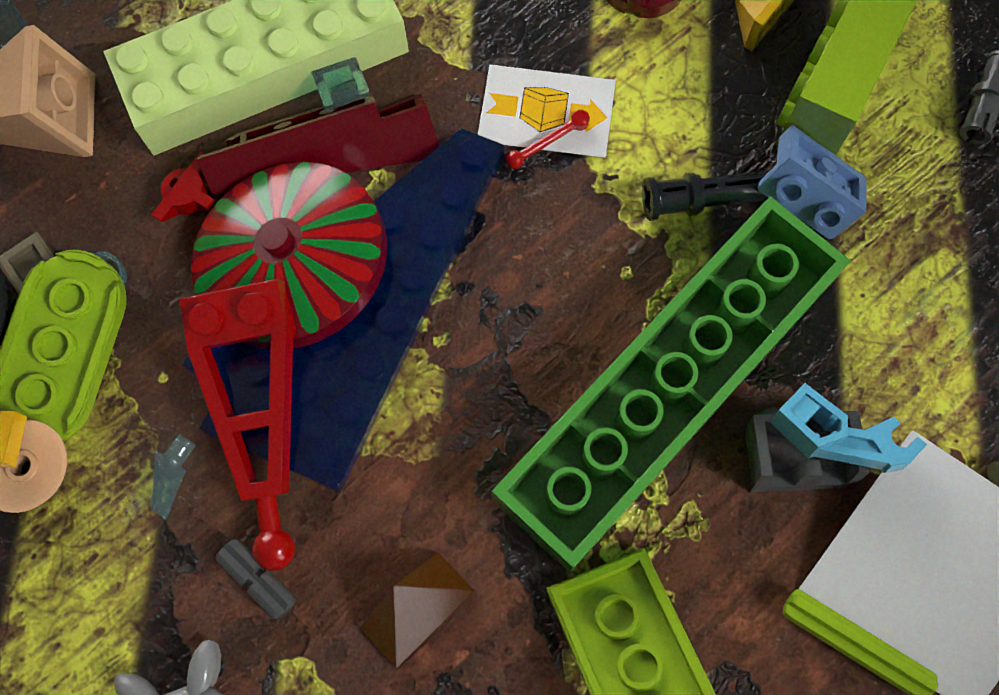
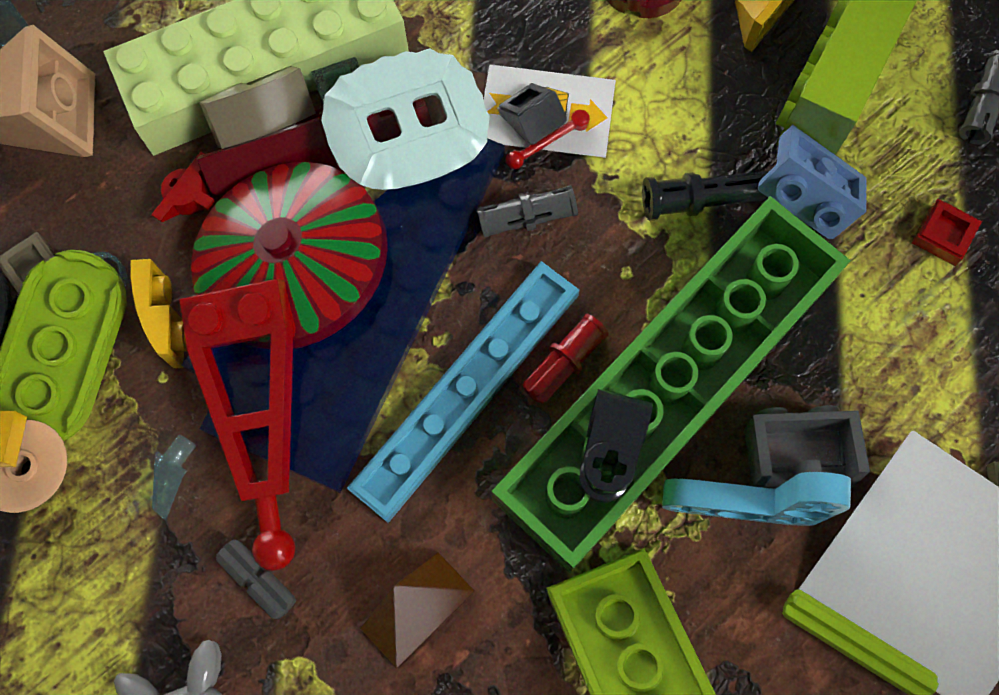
medium azure piece [770,383,927,473] -> none
none -> yellow slope [131,259,187,368]
none -> dark tan slope [199,66,316,149]
none -> light aqua piece [321,48,490,190]
none -> medium azure tile [347,261,580,523]
none -> dark grey pin [477,185,578,238]
none -> black slope [497,83,567,144]
none -> red axle [523,314,609,404]
none -> black piece [579,389,653,503]
none -> medium azure beam [662,472,851,526]
none -> red tile [911,198,982,266]

